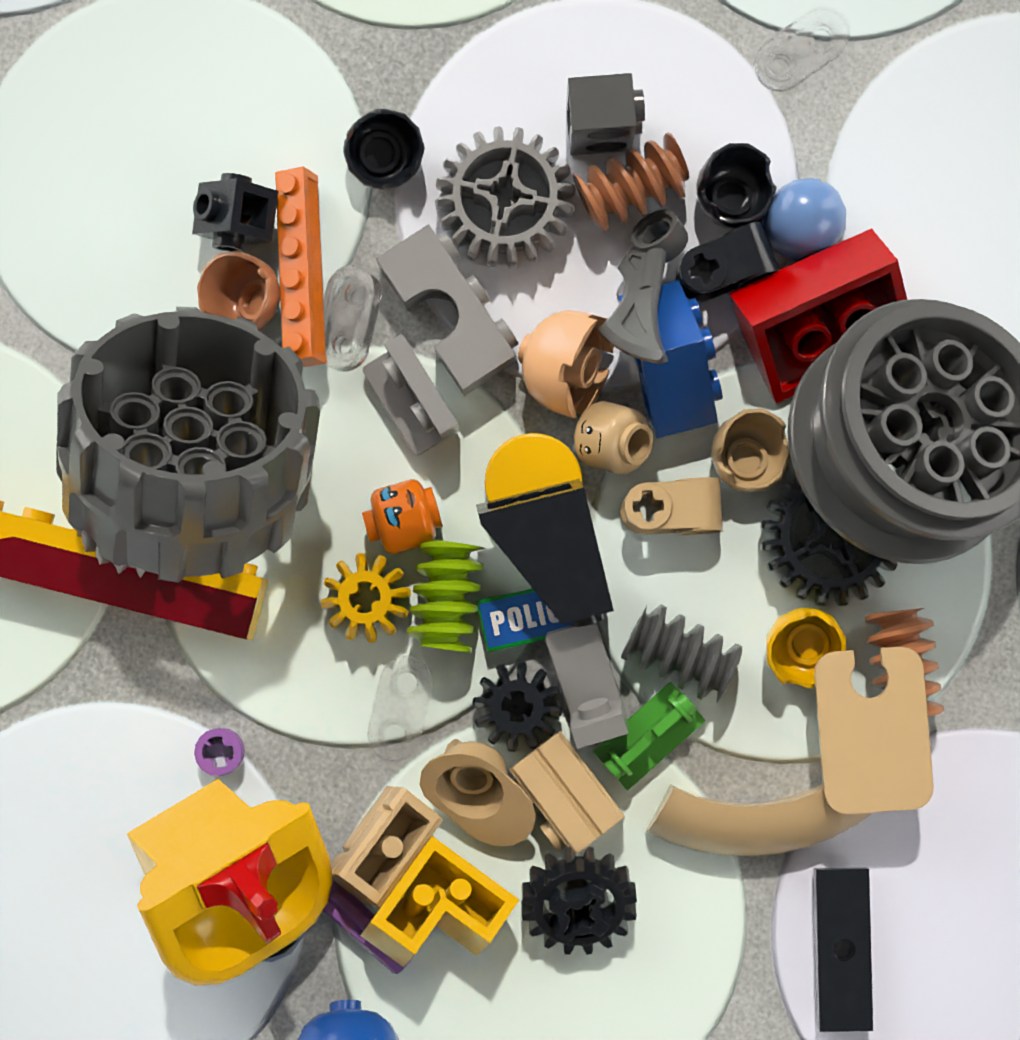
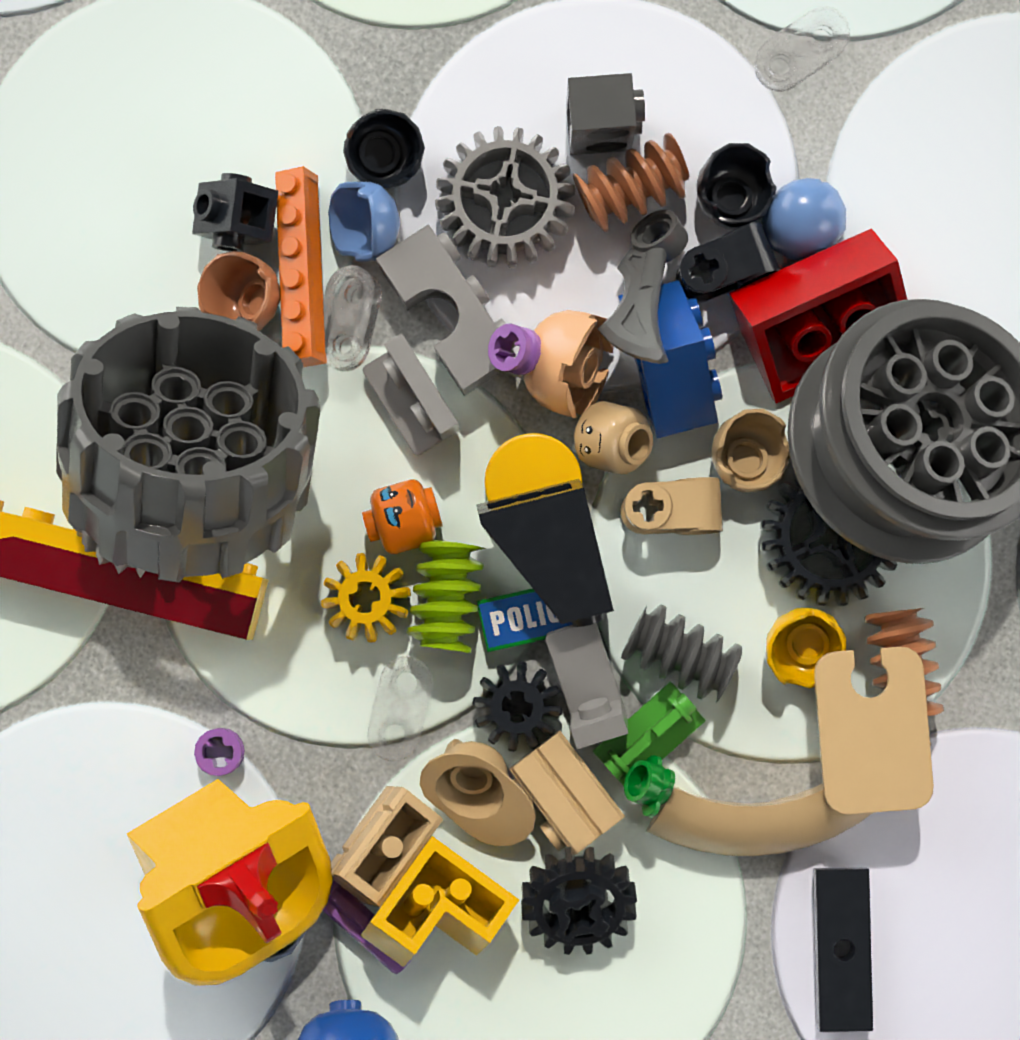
none -> medium blue hair [328,182,400,262]
none -> medium lavender bush [488,323,541,375]
none -> green plate [624,755,675,818]

